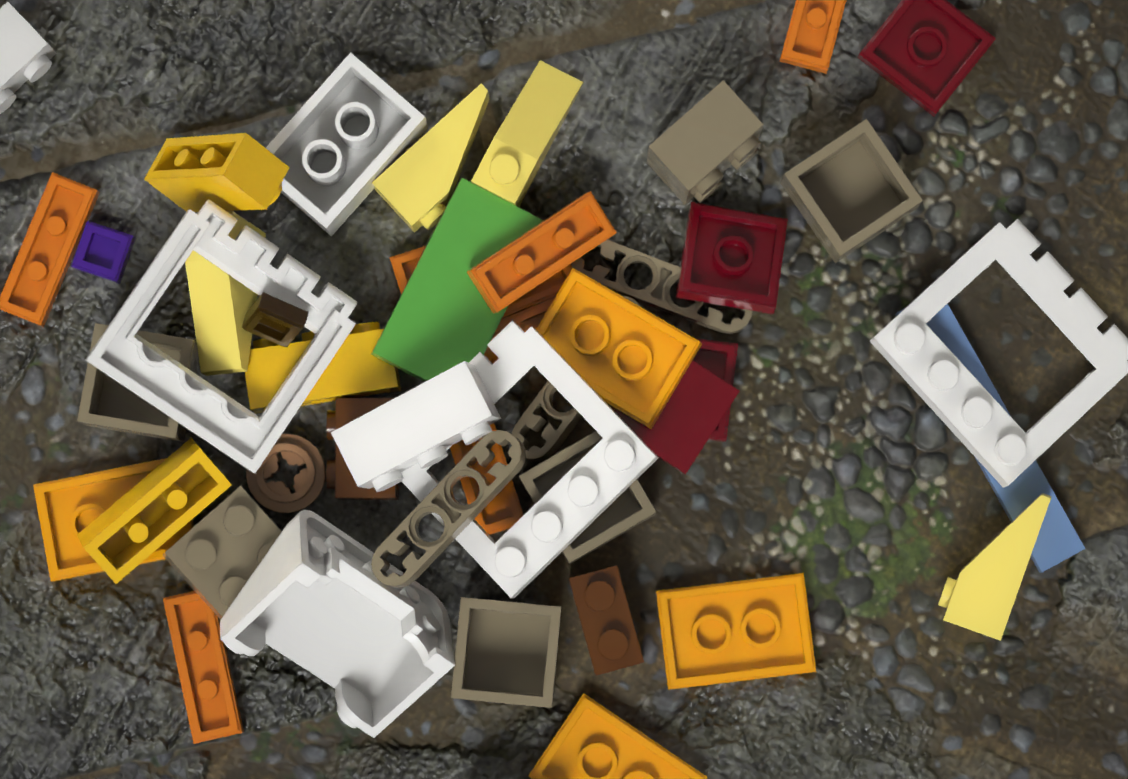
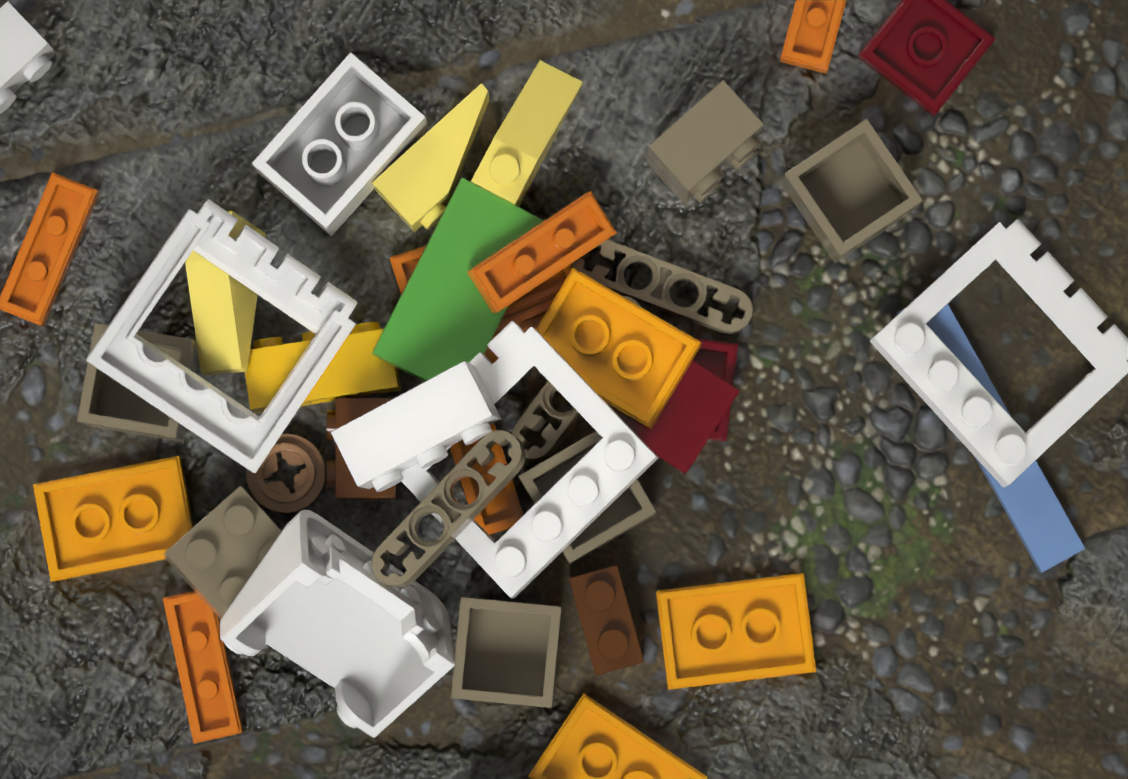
dark purple tile [71,221,136,284] -> none
yellow brick [77,437,232,584] -> none
yellow brick [144,133,290,212] -> none
dark brown tile [242,292,309,347] -> none
dark red tile [676,202,788,314] -> none
light yellow slope [938,493,1052,641] -> none

